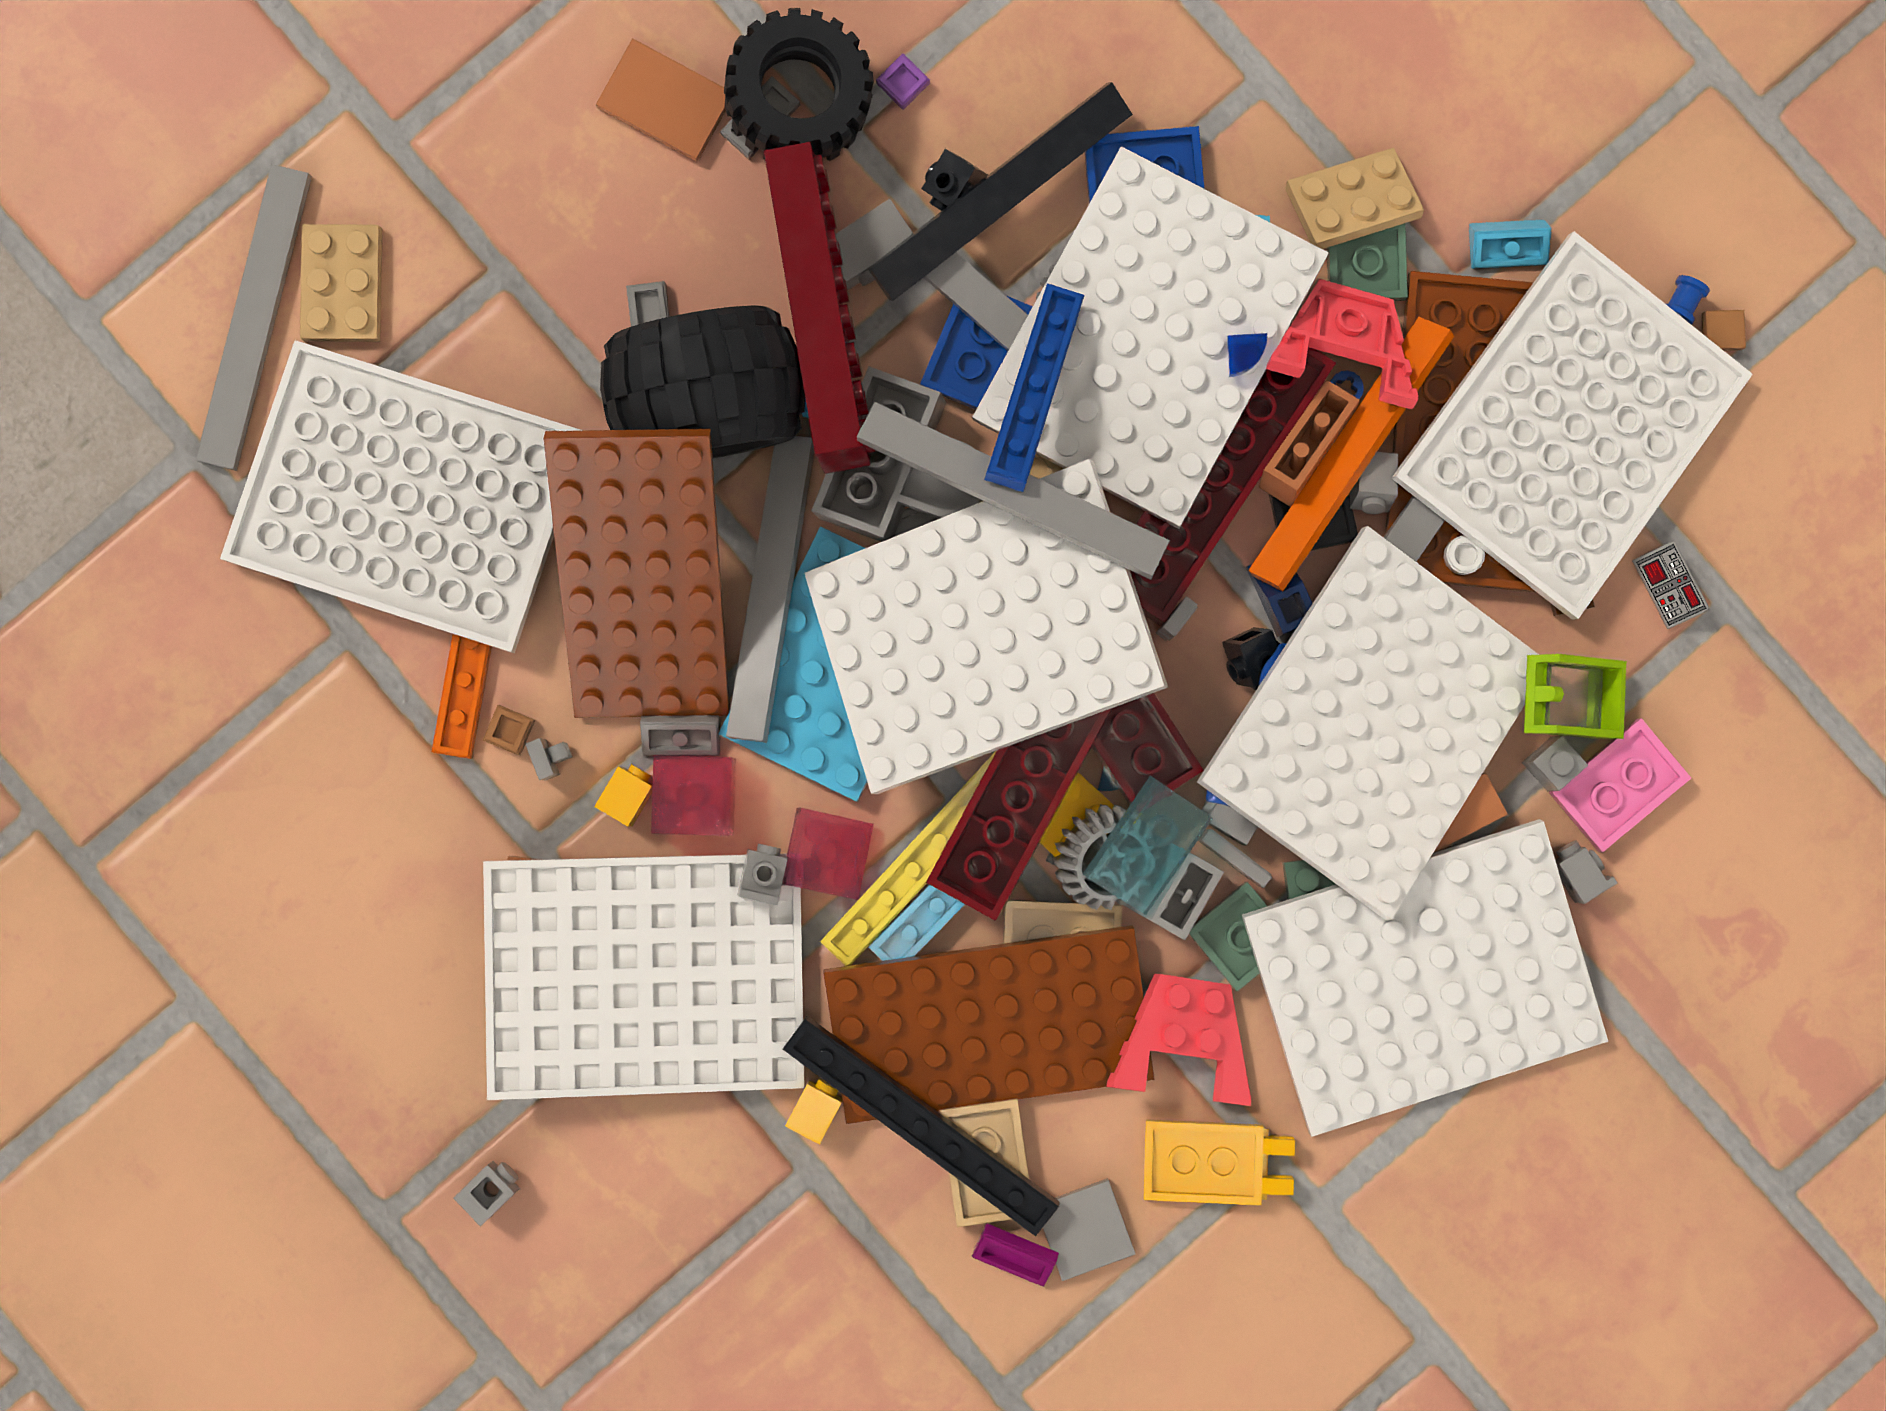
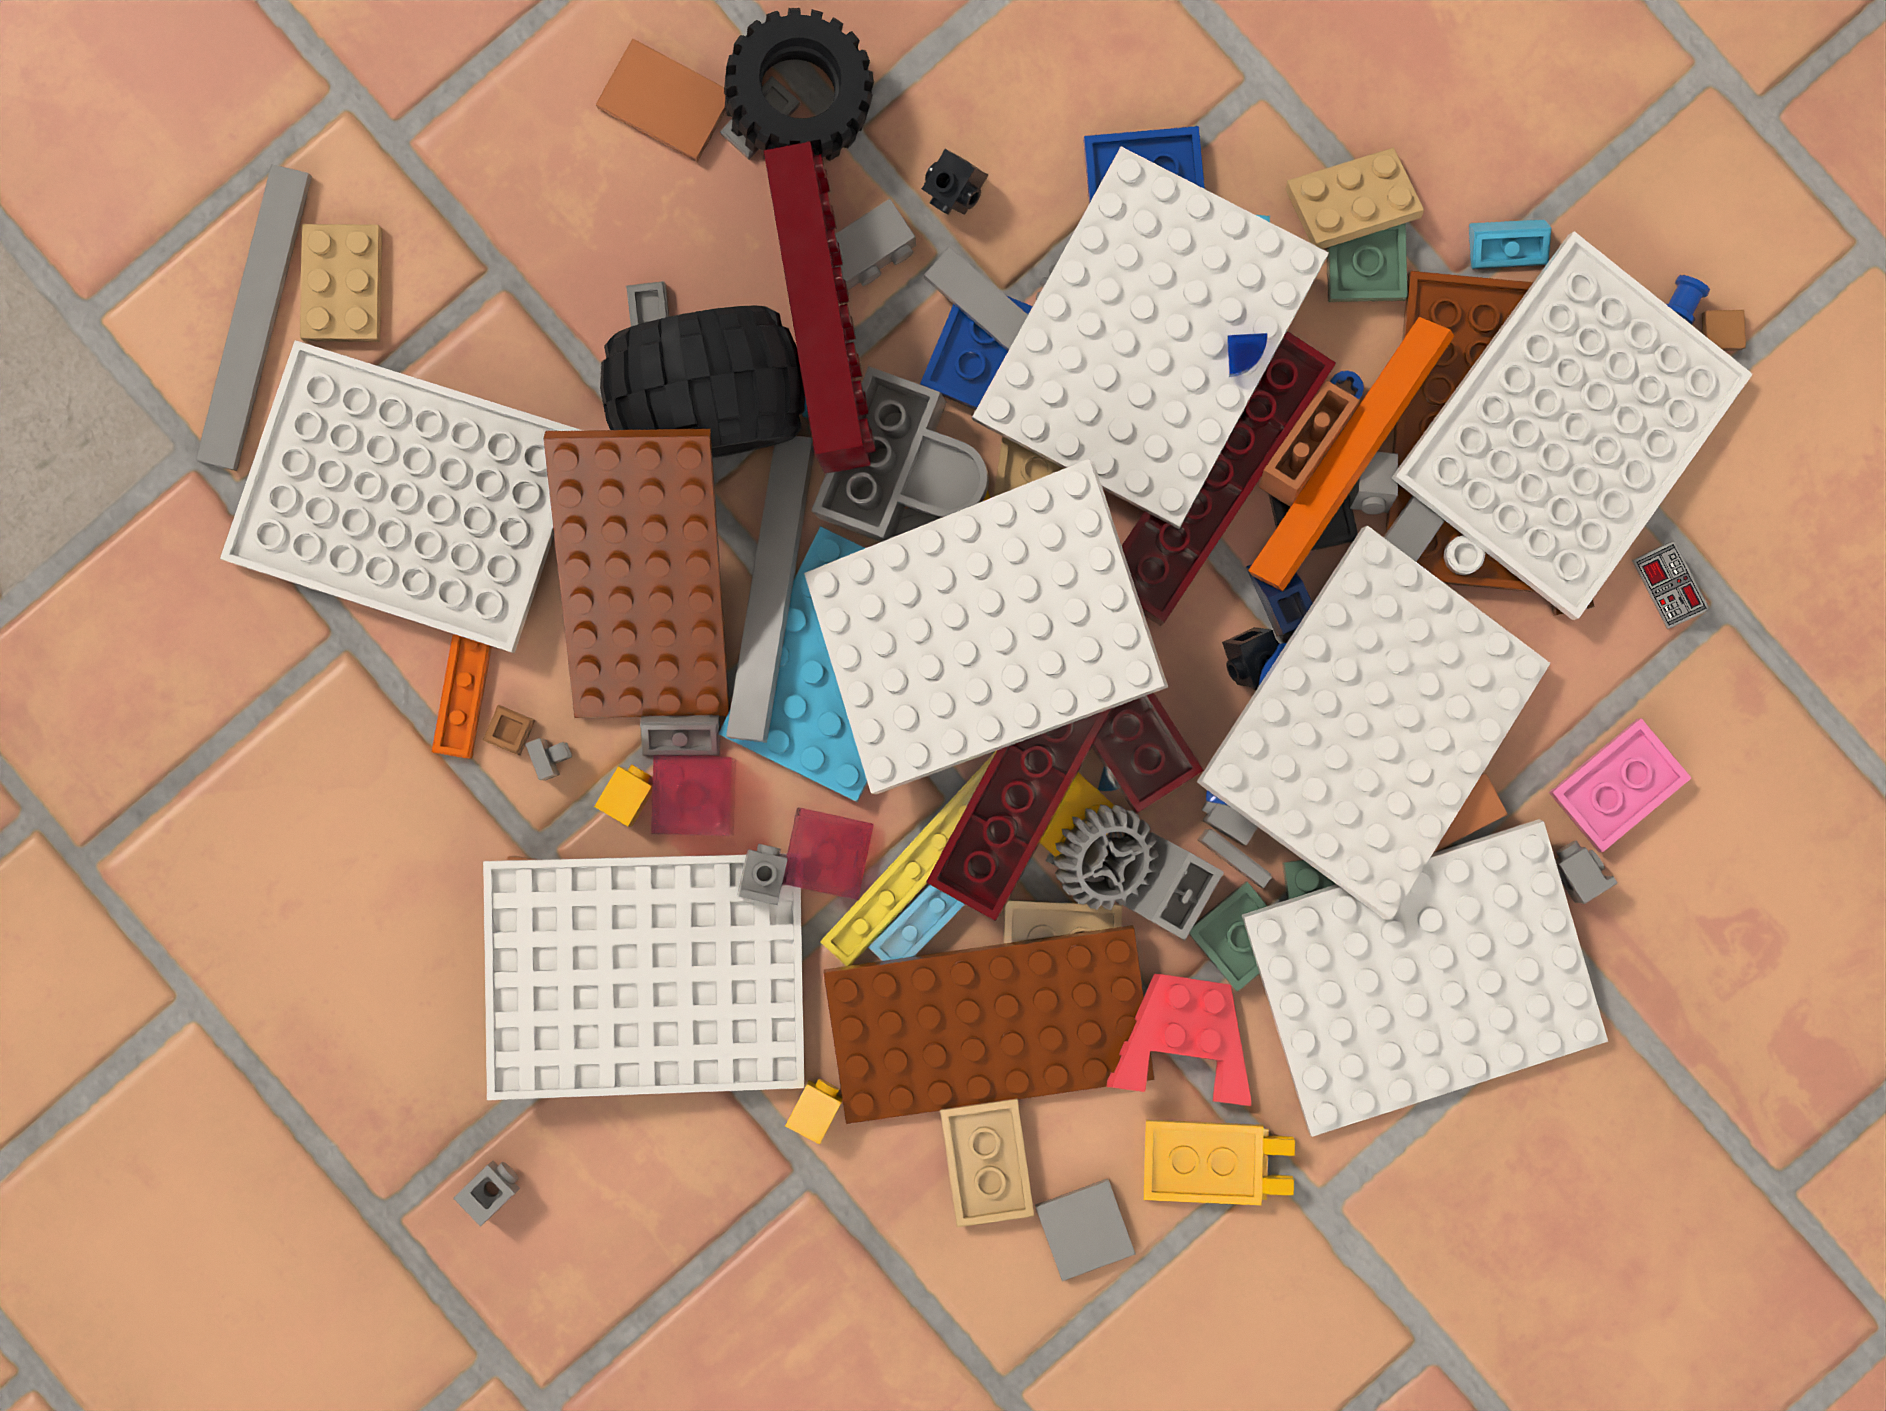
black tile [782,1016,1060,1236] -> none
light grey tile [857,402,1170,580] -> none
black tile [868,82,1133,301] -> none
medium lavender tile [876,53,930,110] -> none
magenta tile [972,1223,1059,1287] -> none
blue tile [984,283,1084,492] -> none
clear light blue tile [1083,775,1213,915] -> none
light grey tile [1156,596,1198,641] -> none
coral wing [1266,279,1418,409] -> none
light grey brick [1522,736,1588,792] -> none
lime window [1524,654,1627,739] -> none

